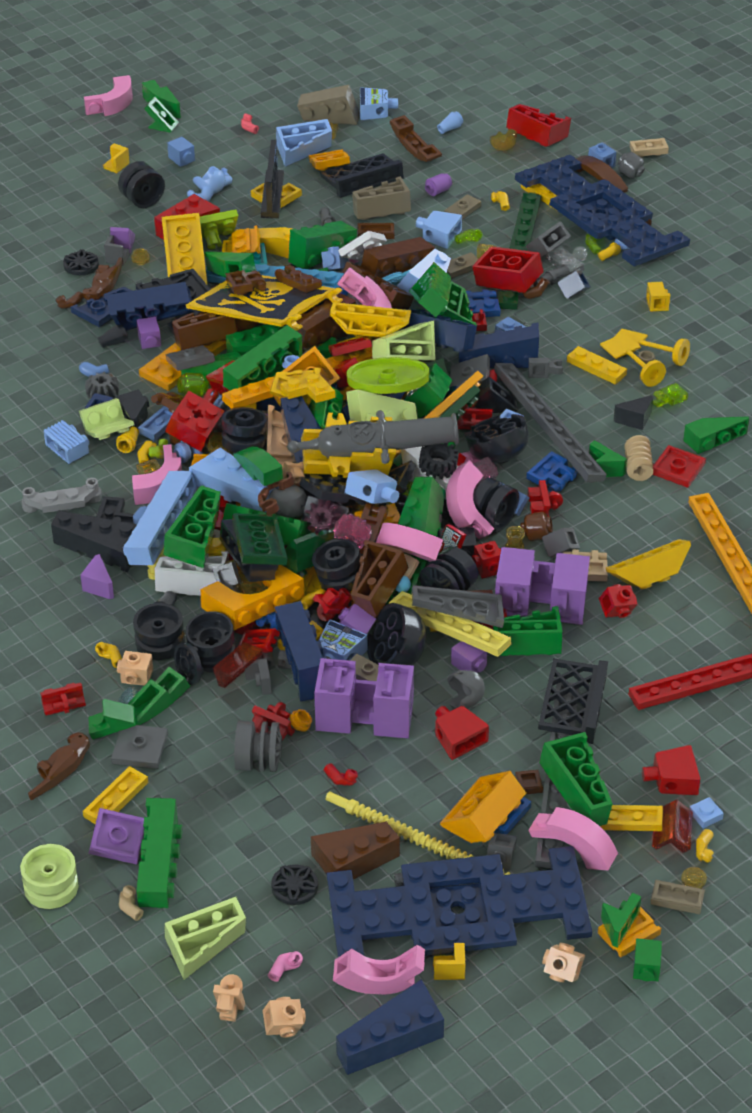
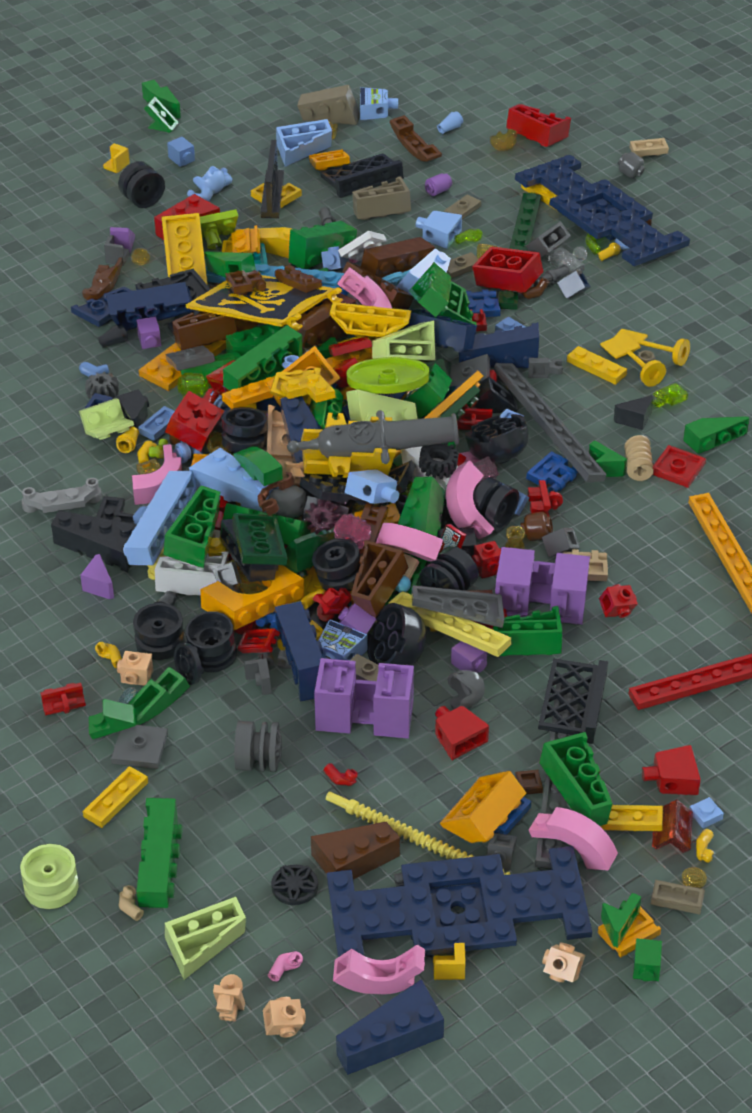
reddish brown animal [28,732,90,800] -> none
light blue brick [44,420,89,464] -> none
reddish brown arm [56,291,84,309] -> none
black wheel [63,249,99,275] -> none
bright pink arch [84,75,133,116] -> none
medium lavender tile [88,808,144,864] -> none
reddish brown plate [151,392,185,413] -> none
clear red panel [213,642,263,688] -> none
coral arm [241,113,259,134] -> none
red hips [252,702,295,741] -> none
light orange plate [290,709,312,732] -> none
reddish brown tile [358,223,395,239] -> none
yellow arm [491,191,510,211] -> none
reddish brown slope [576,155,628,193] -> none
medium blue brick [588,142,616,168] -> none
yellow wedge [605,539,691,589] -> none
yellow brick [646,282,670,312] -> none

